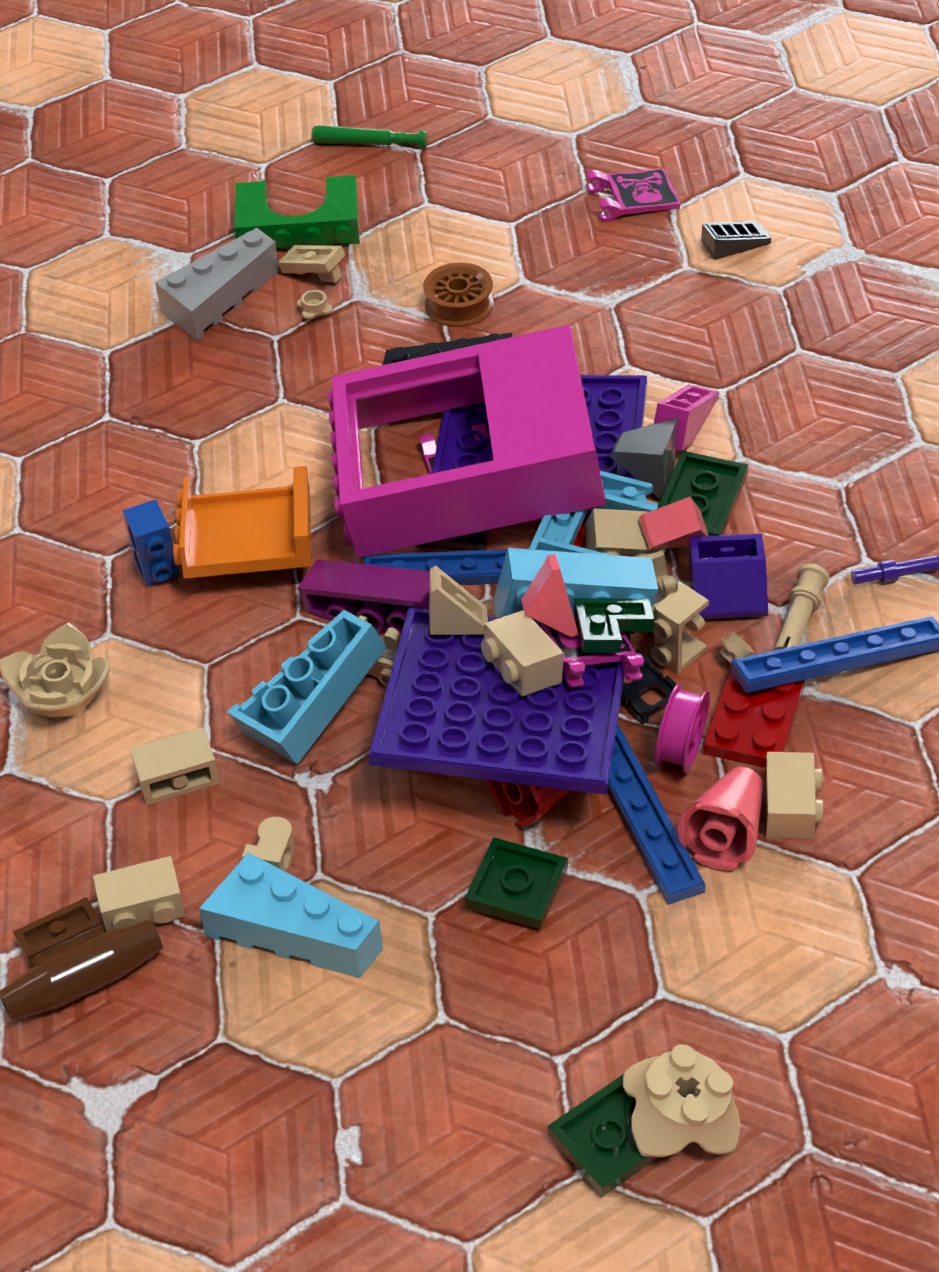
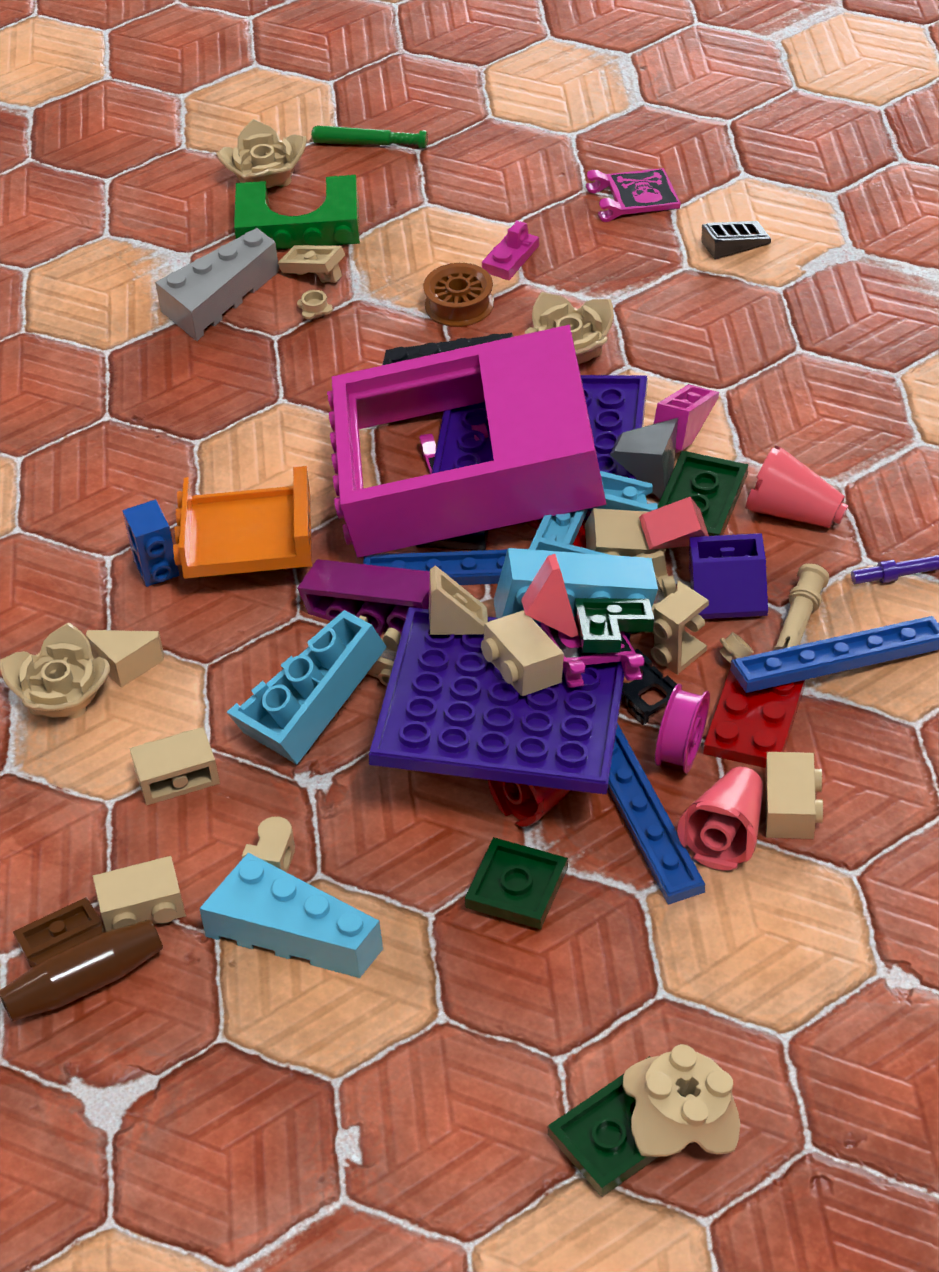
none -> tan slope [86,630,164,688]
none -> tan brick [216,119,306,188]
none -> dark pink hinge [482,220,539,280]
none -> tan brick [525,292,614,364]
none -> coral cone [745,445,848,528]

